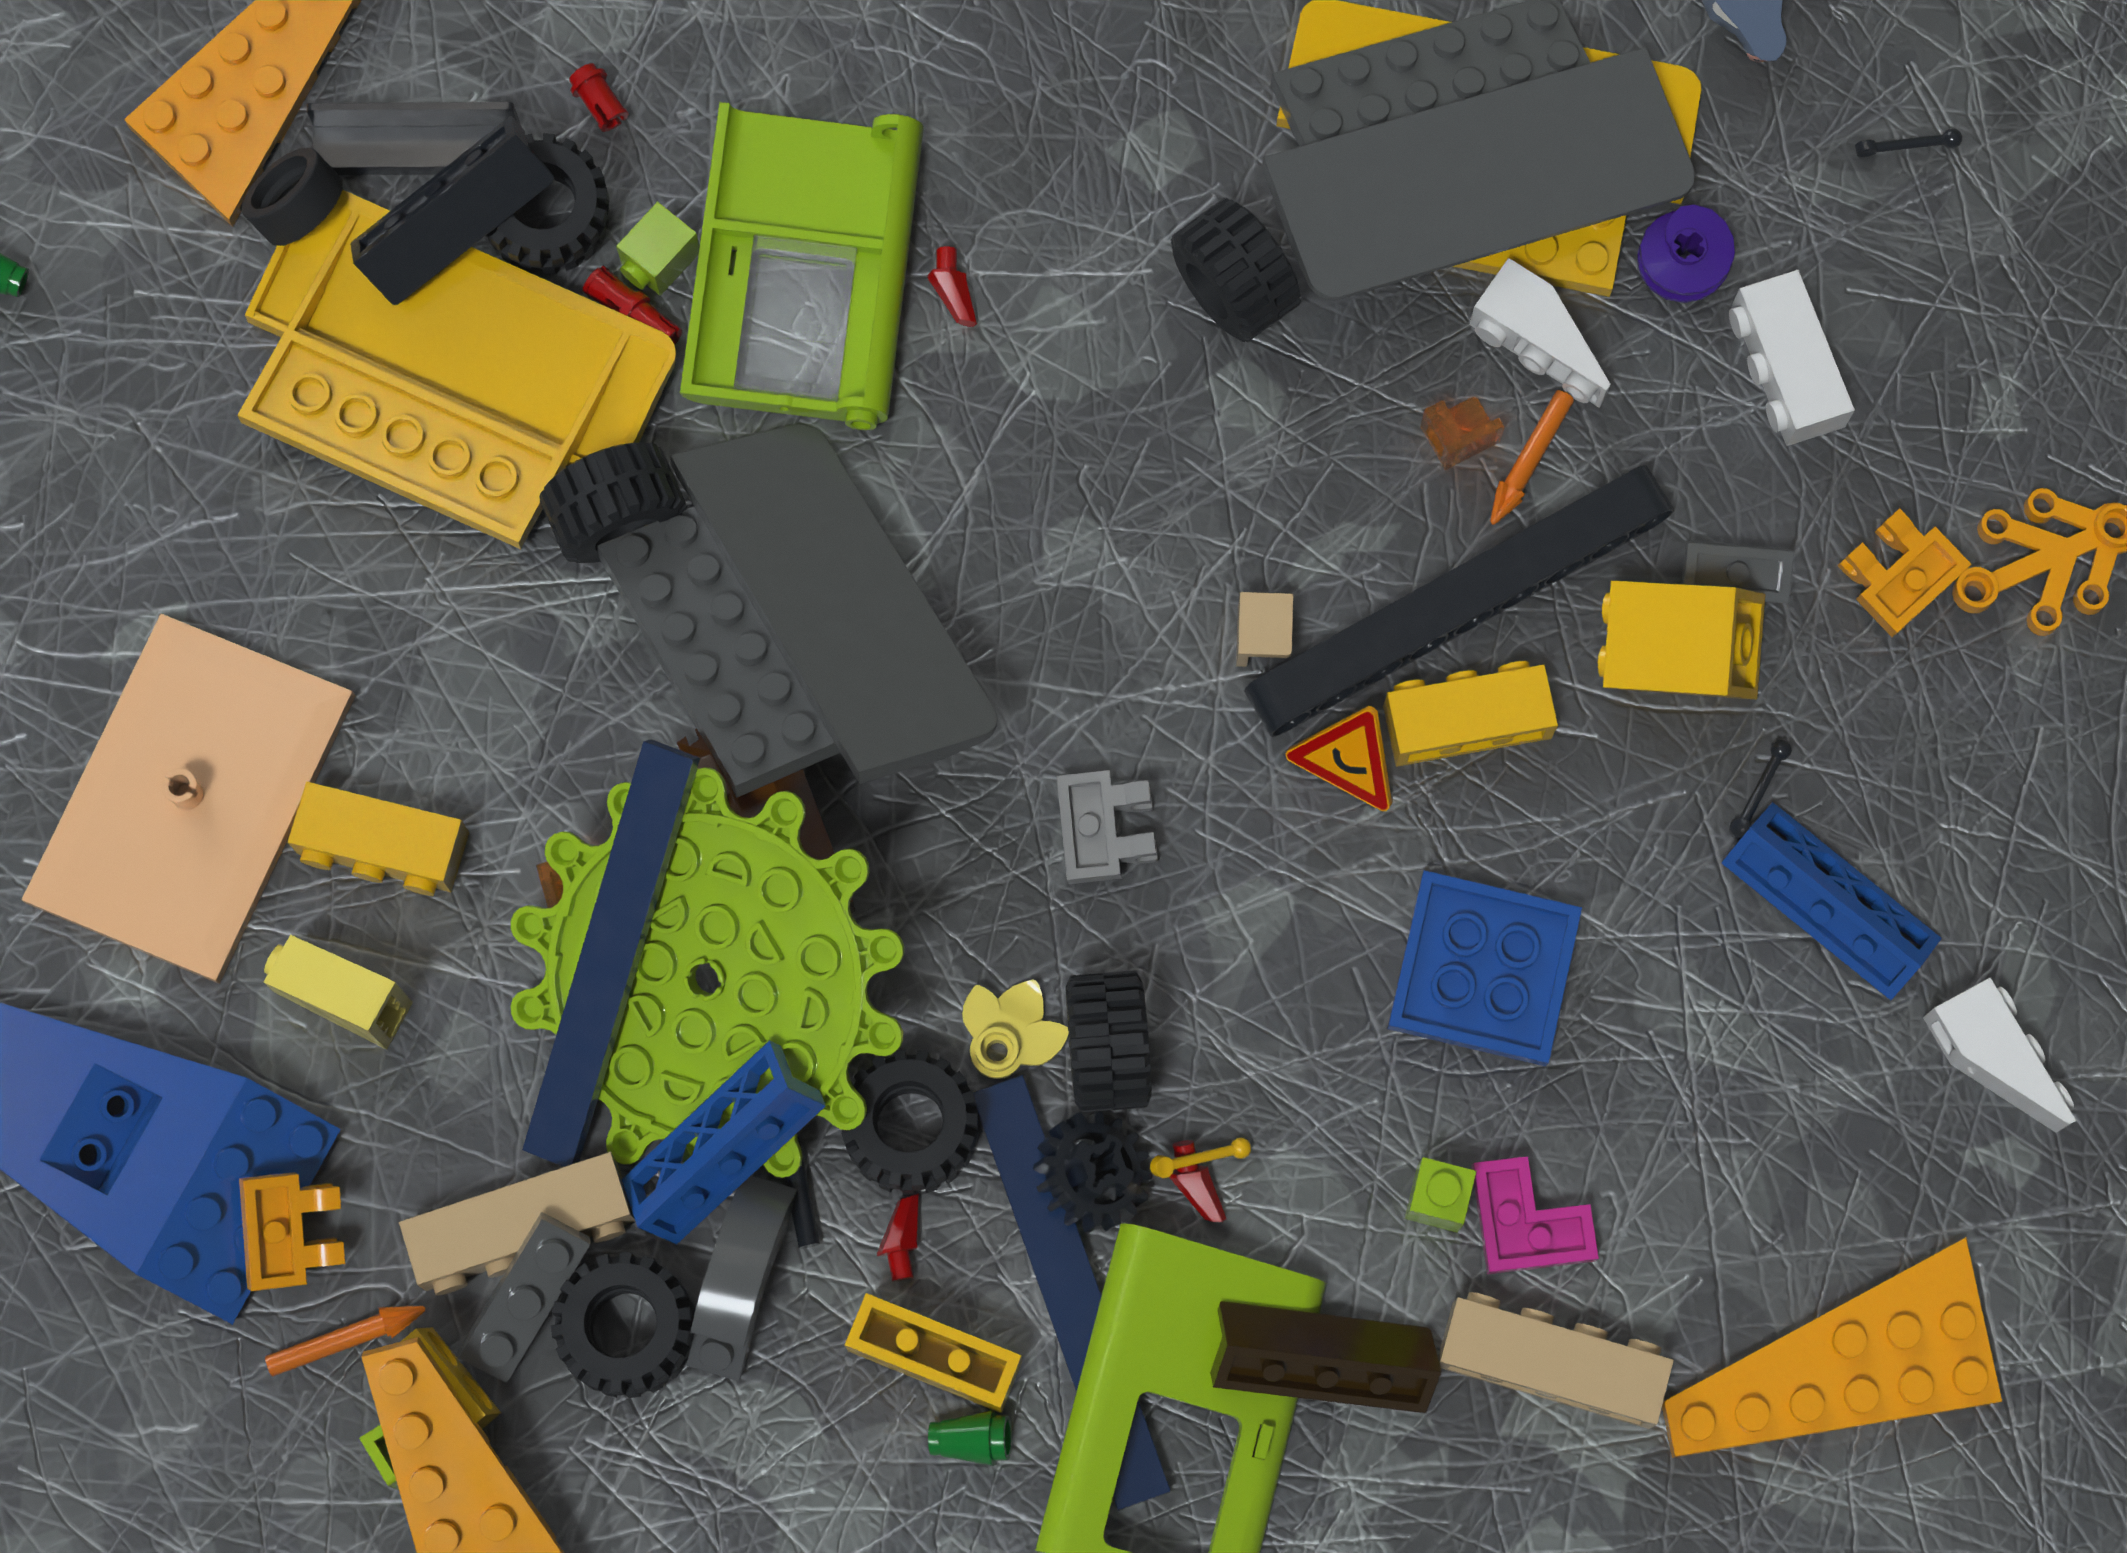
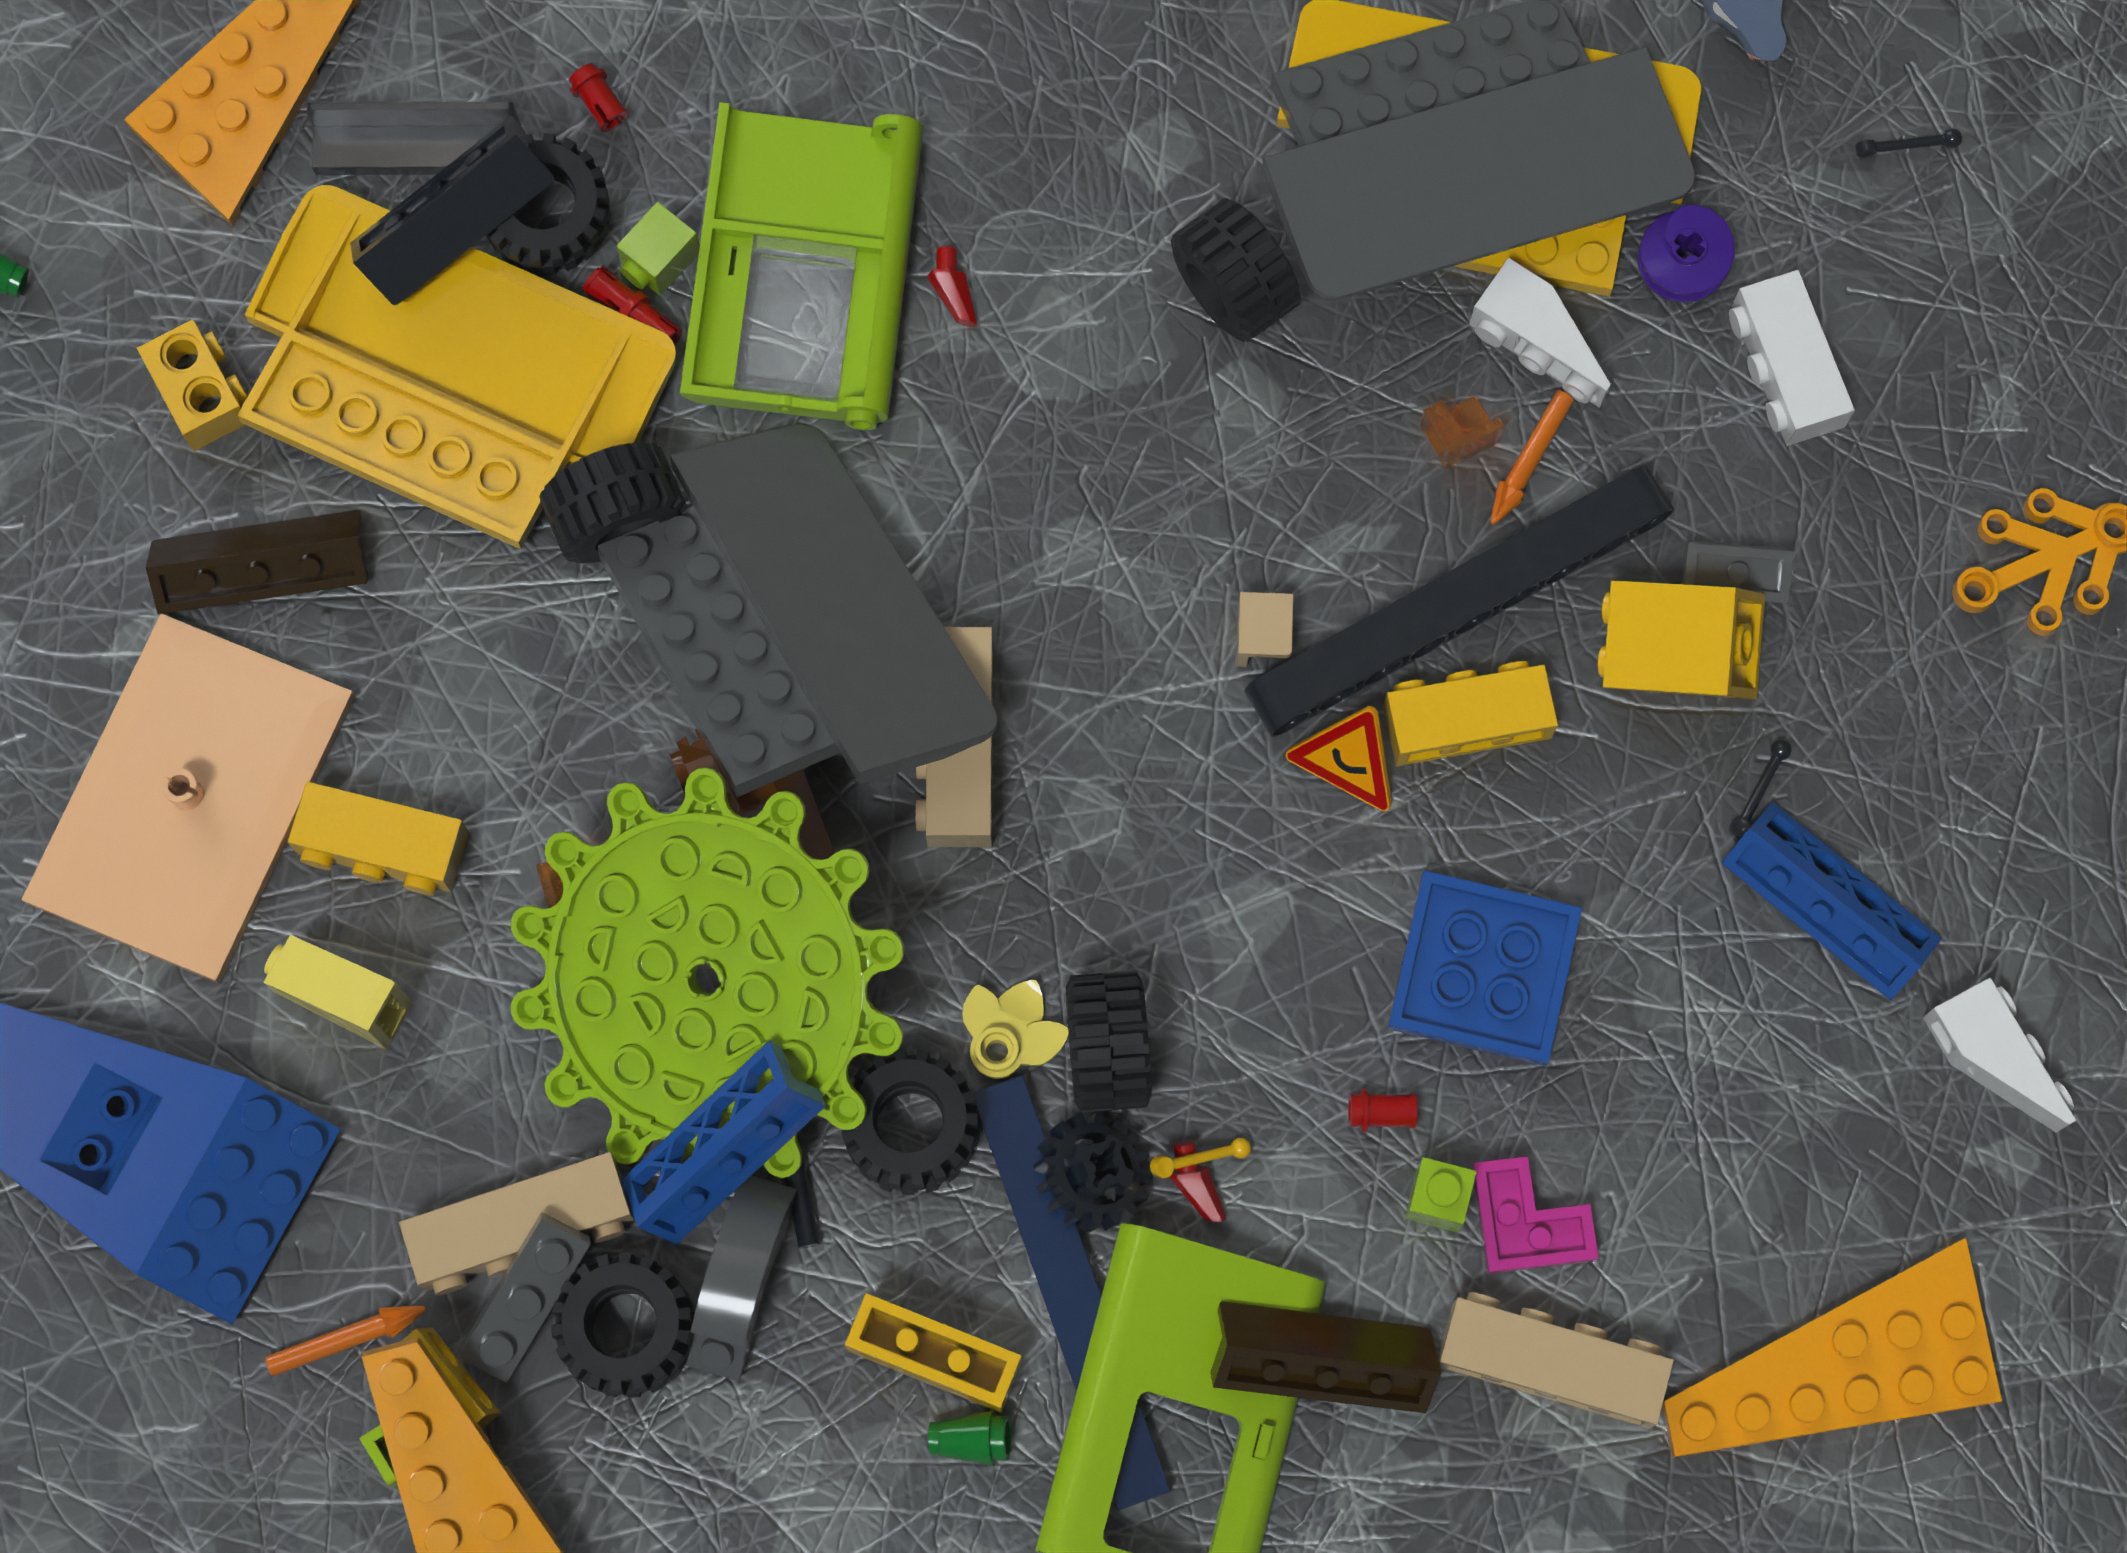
light orange plate [239,1172,345,1291] -> none
black tyre [242,148,343,246] -> none
dark blue tile [522,739,700,1167] -> none
red bar [877,1194,919,1282] -> none
light grey plate [1057,770,1158,884] -> none
light orange plate [1837,508,1972,637] -> none
none -> yellow brick [137,319,247,451]
none -> dark brown panel [146,510,368,614]
none -> tan brick [916,627,993,847]
none -> red pin [1348,1089,1417,1132]

